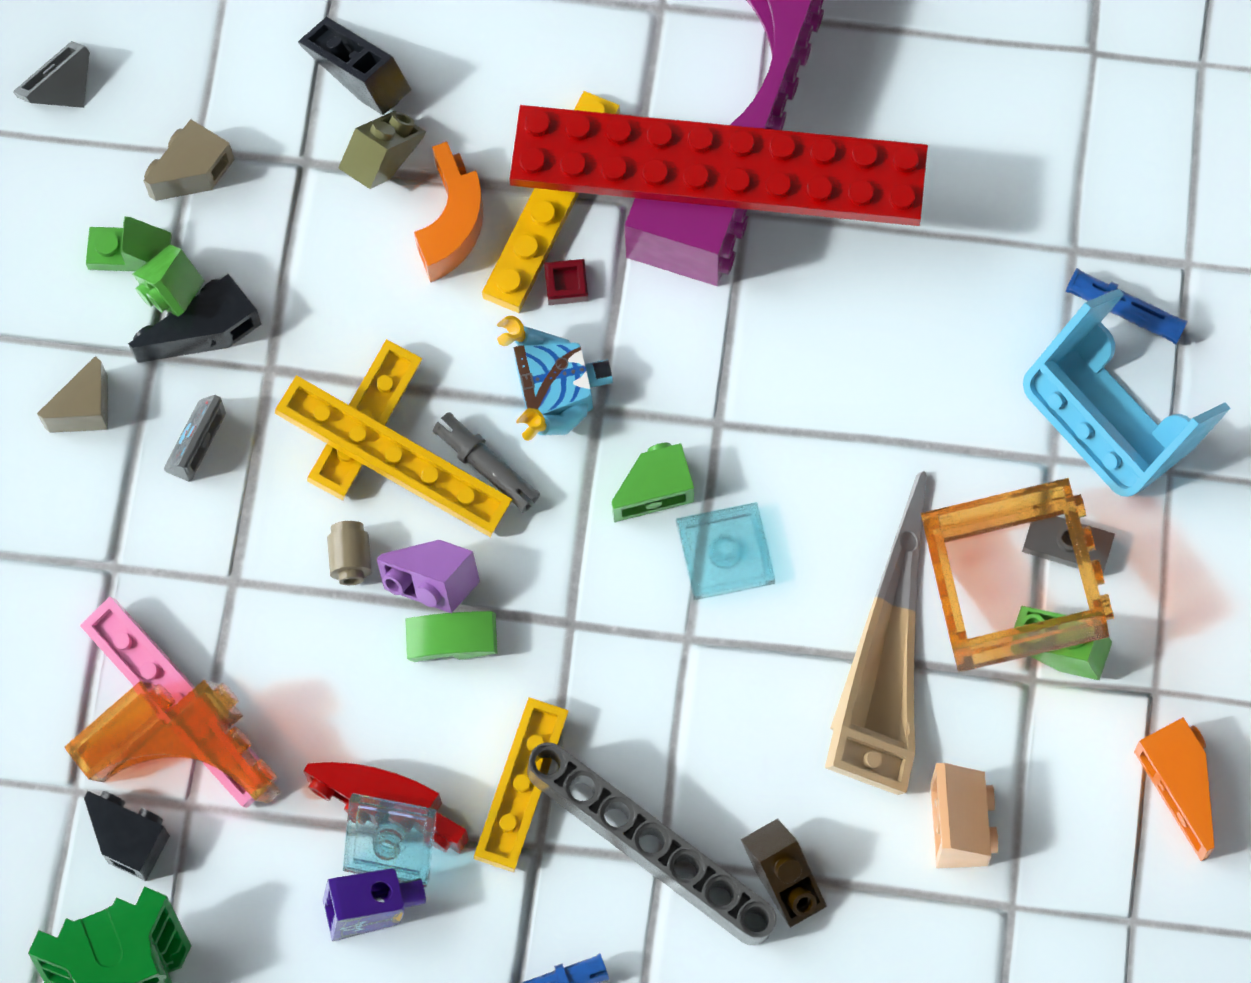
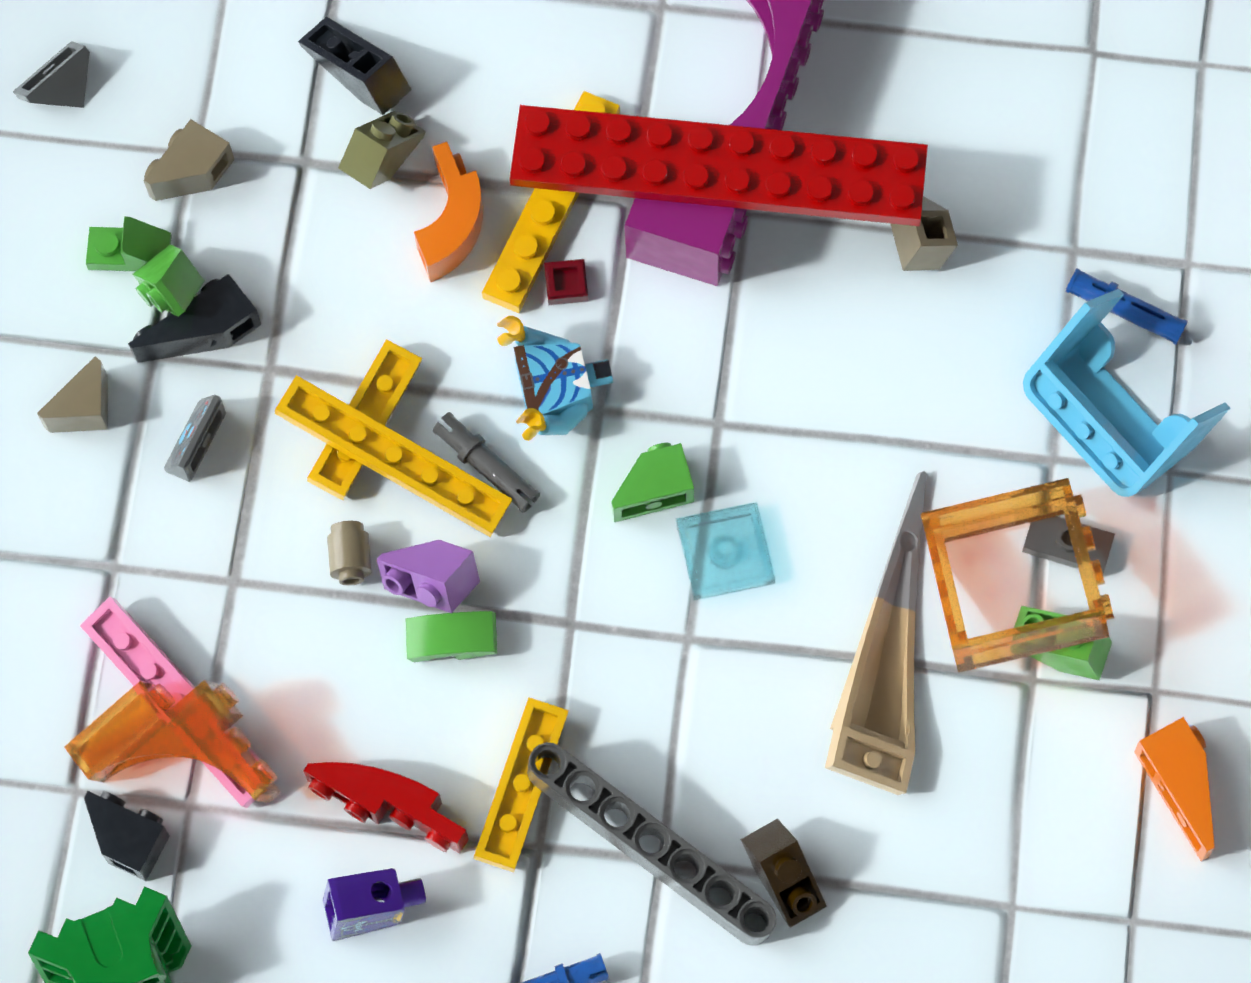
clear light blue plate [343,793,437,888] -> none
light nougat slope [930,763,998,868] -> none
none -> dark tan slope [891,196,958,271]

